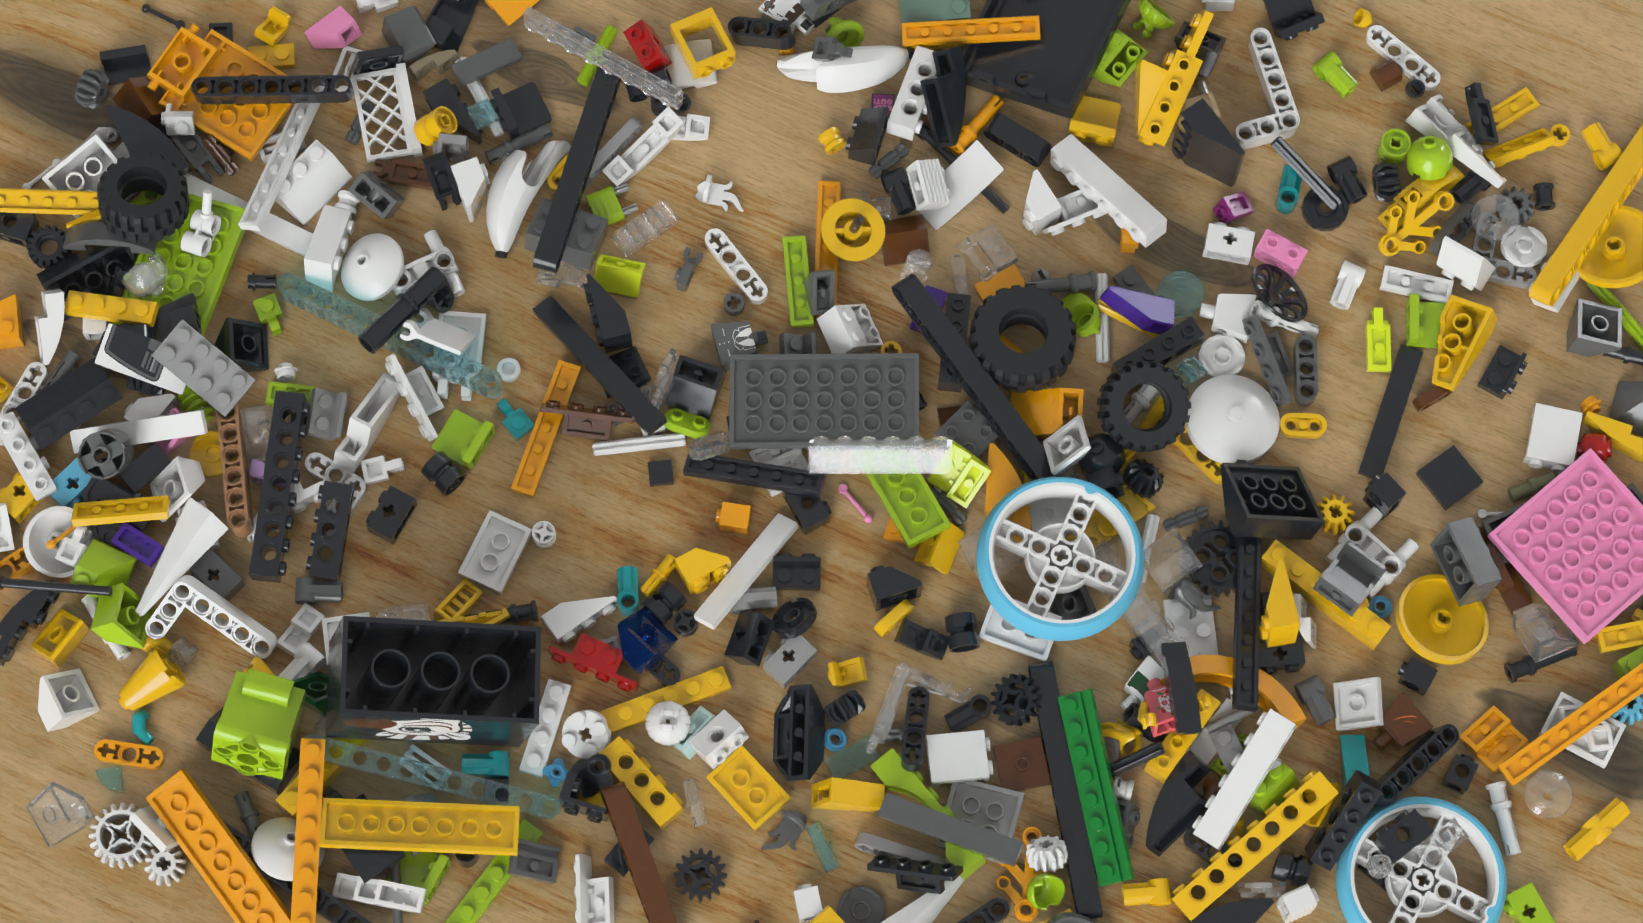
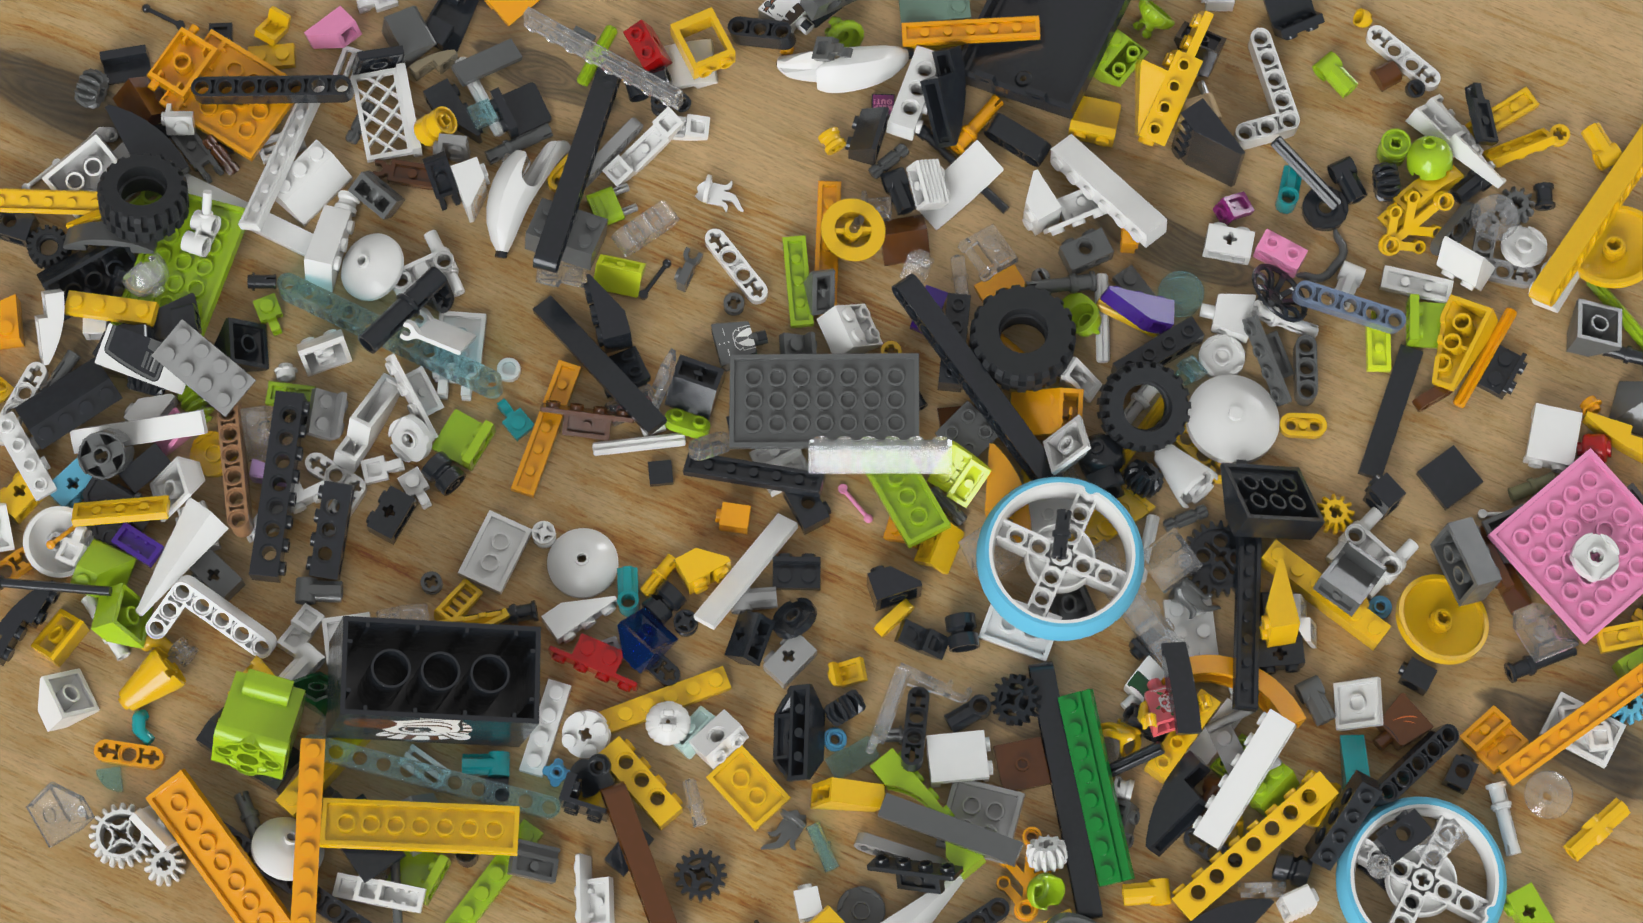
none -> white slope [297,329,352,377]
none -> white plate [388,414,435,462]
none -> white plate [397,466,432,510]
none -> dark grey bush [420,571,443,595]
none -> white dish [547,528,619,598]
none -> black hinge [639,259,671,300]
none -> black pin [1051,509,1072,560]
none -> dark grey brick [1058,227,1114,275]
none -> white slope [1059,356,1102,403]
none -> white cone [1154,444,1218,508]
none -> sand blue beam [1292,280,1406,334]
none -> dark grey animal [1296,228,1348,283]
none -> light orange axle [1453,307,1517,408]
none -> white plate [1569,533,1620,582]

